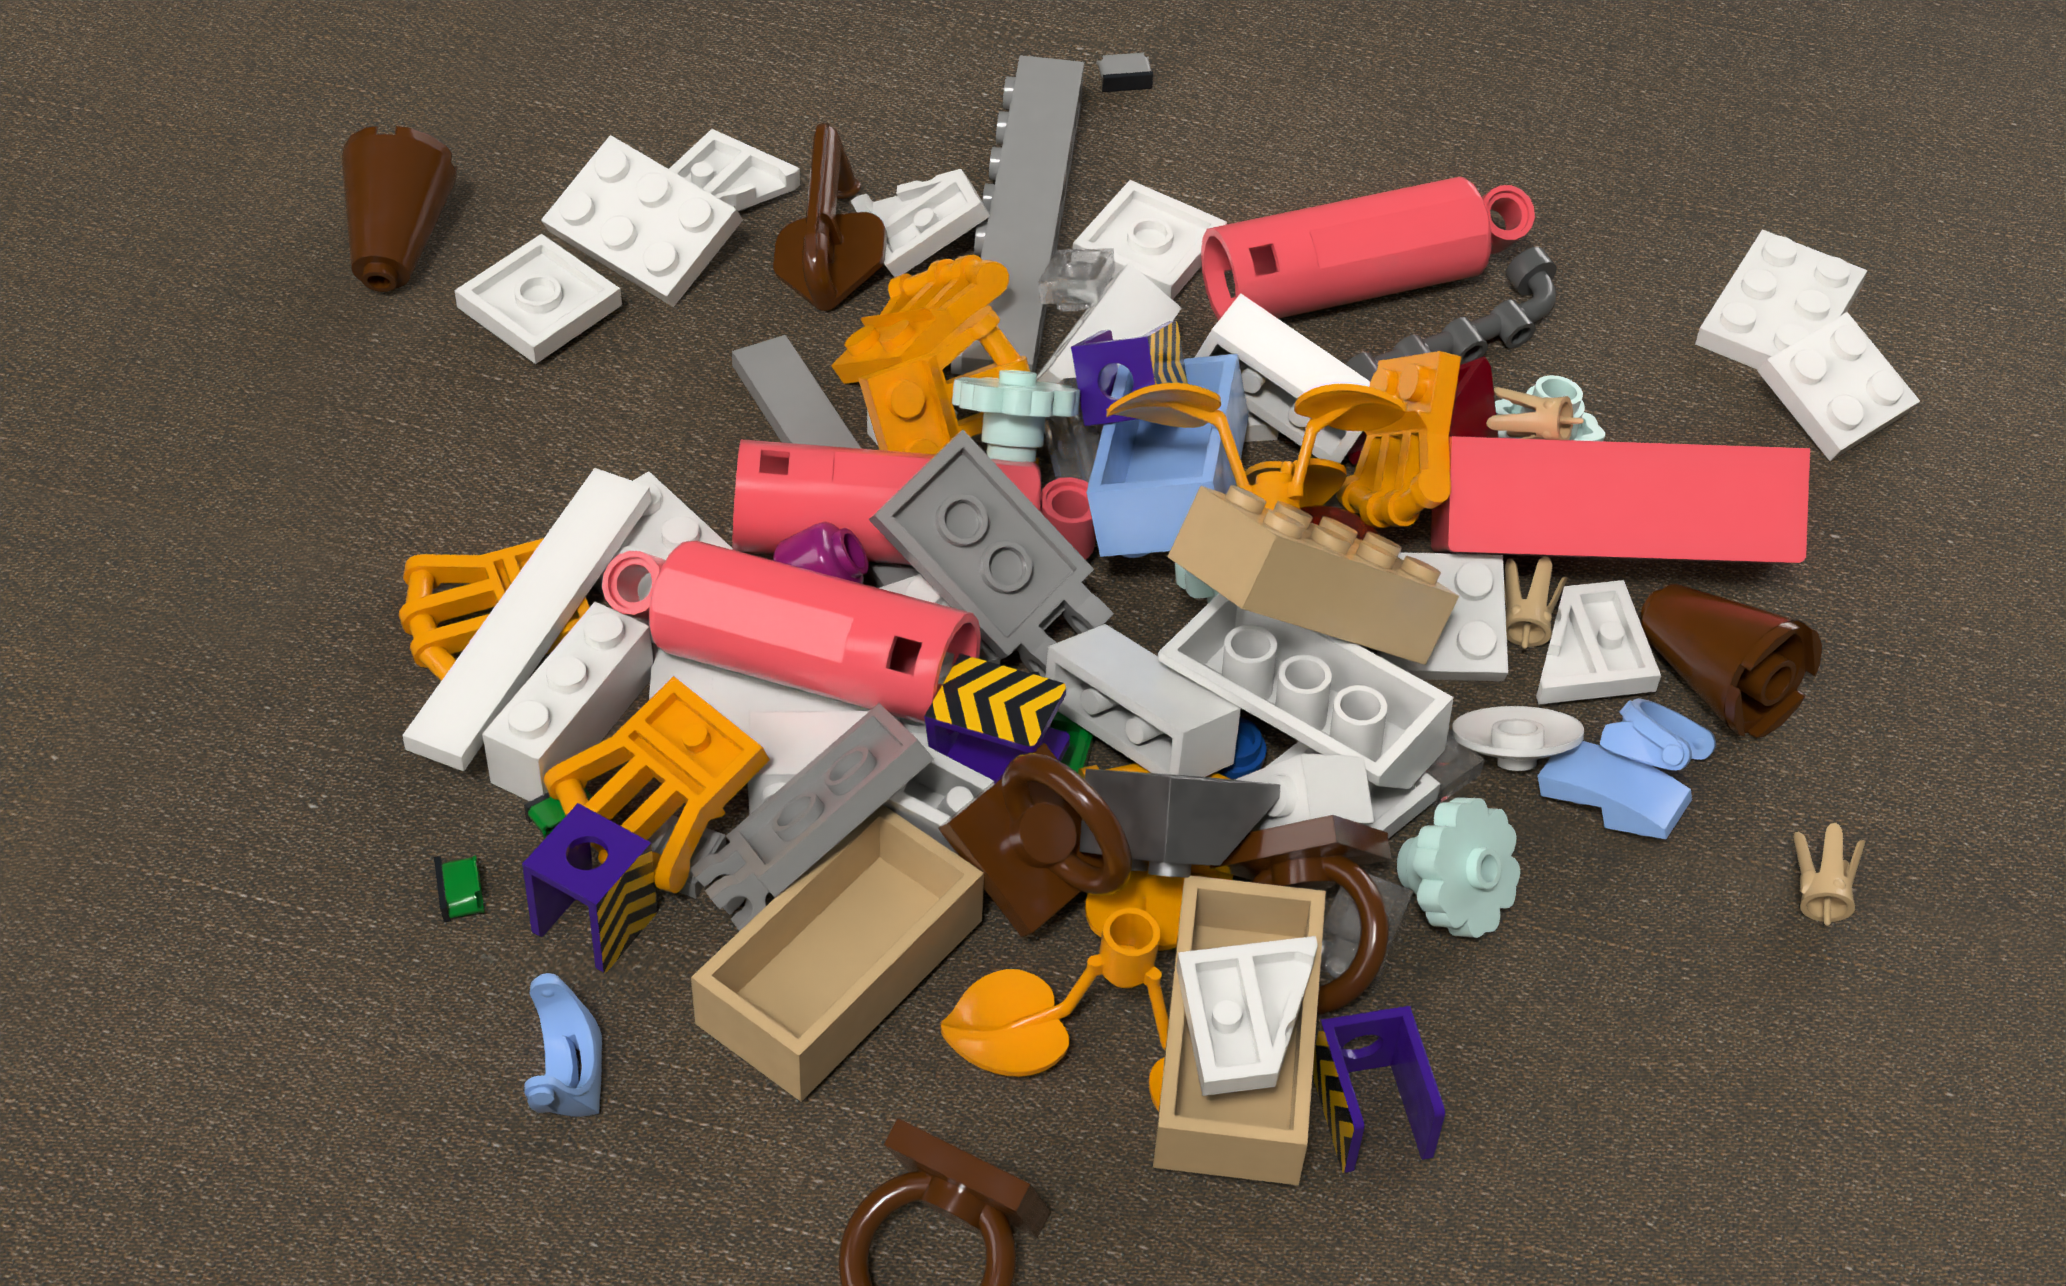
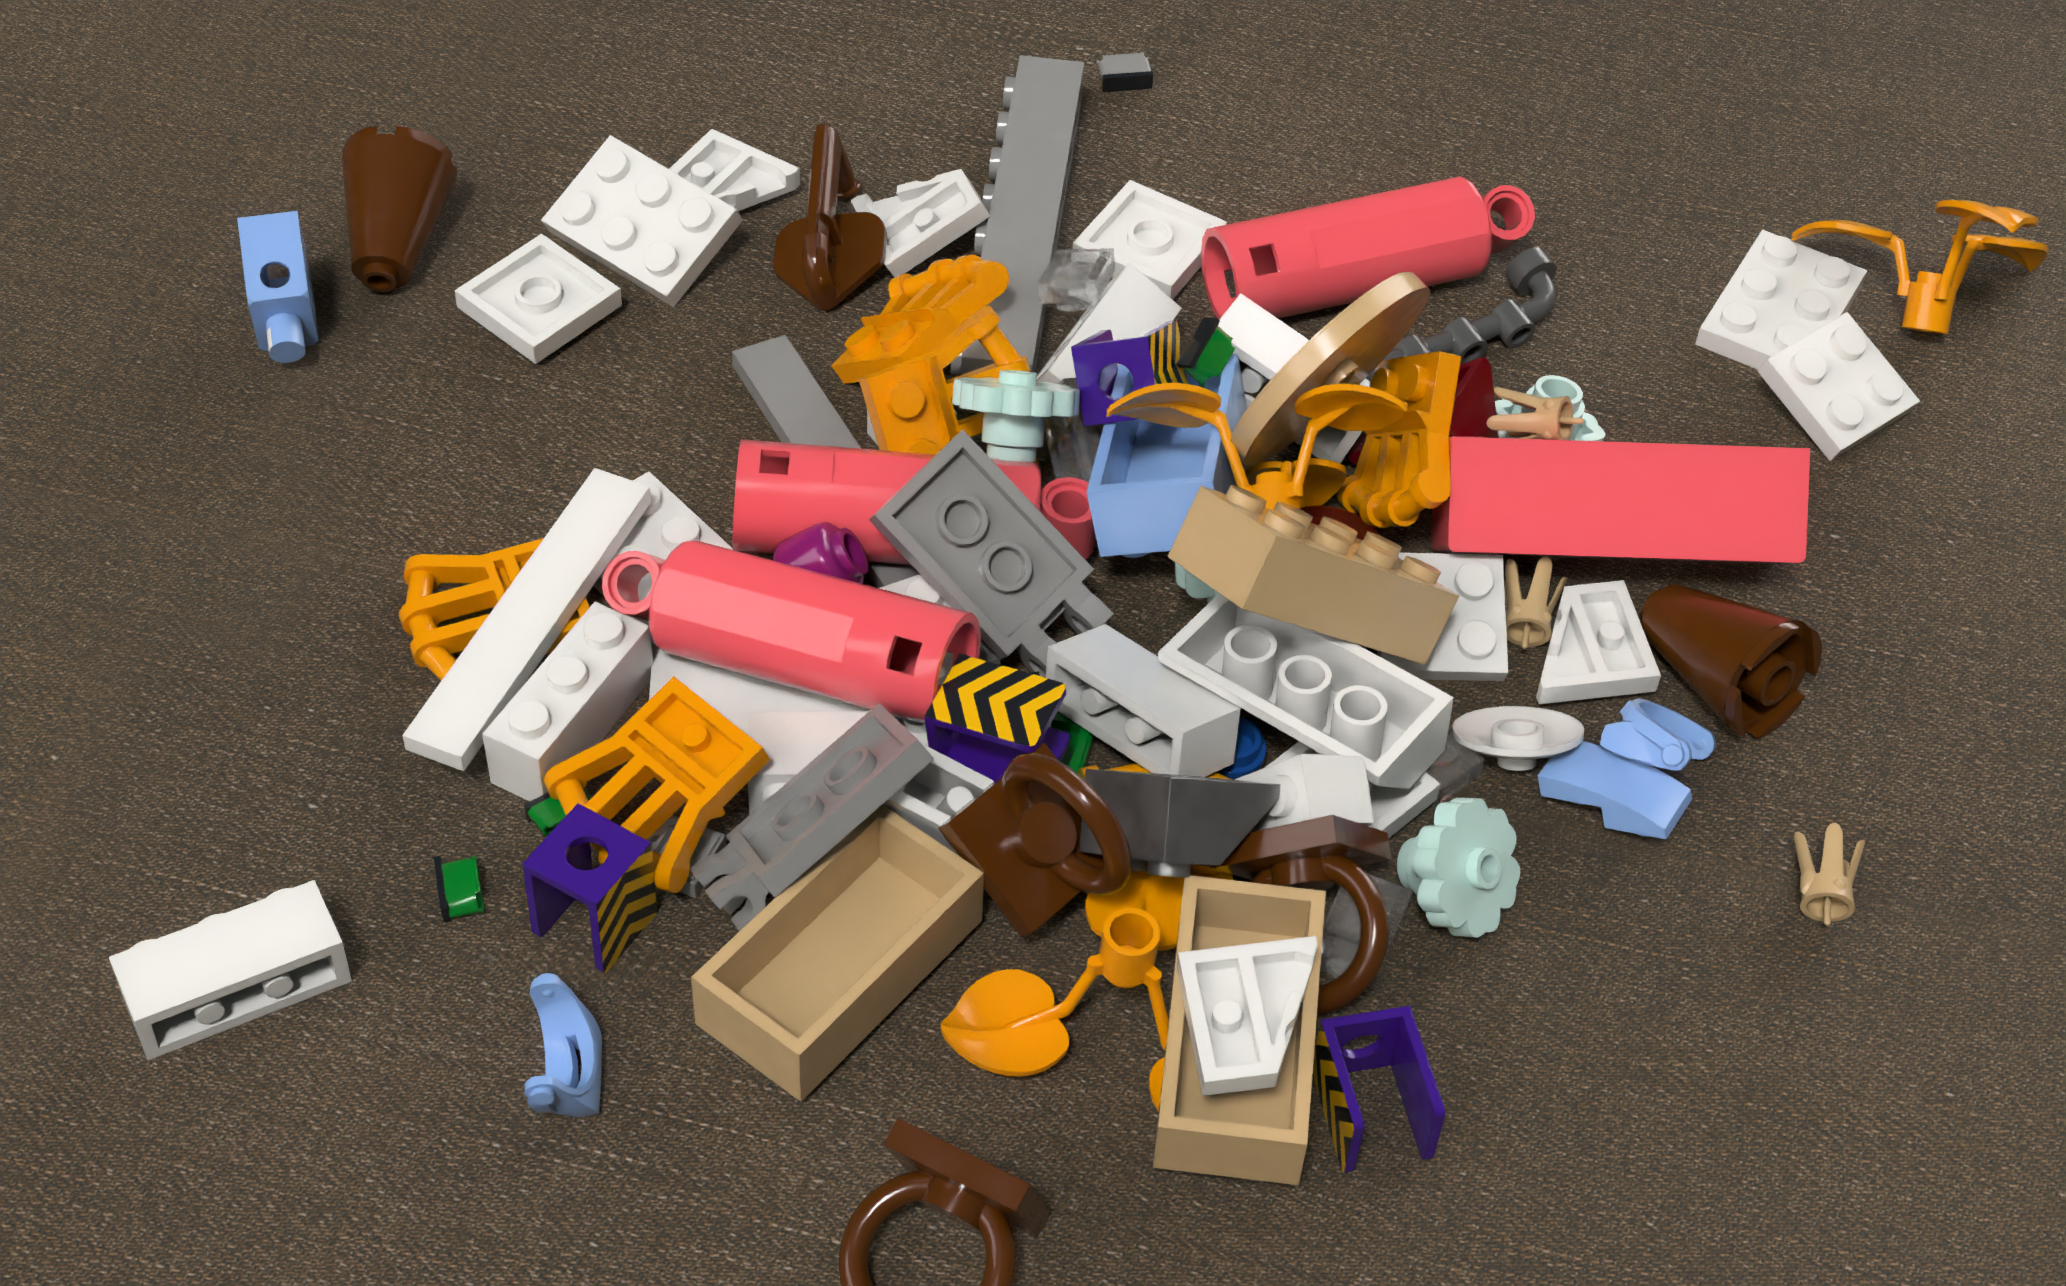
none -> white brick [109,880,352,1060]
none -> light blue torso [237,211,319,363]
none -> piece [1176,318,1235,388]
none -> tan plate [1230,272,1430,467]
none -> light orange plant [1791,200,2048,335]

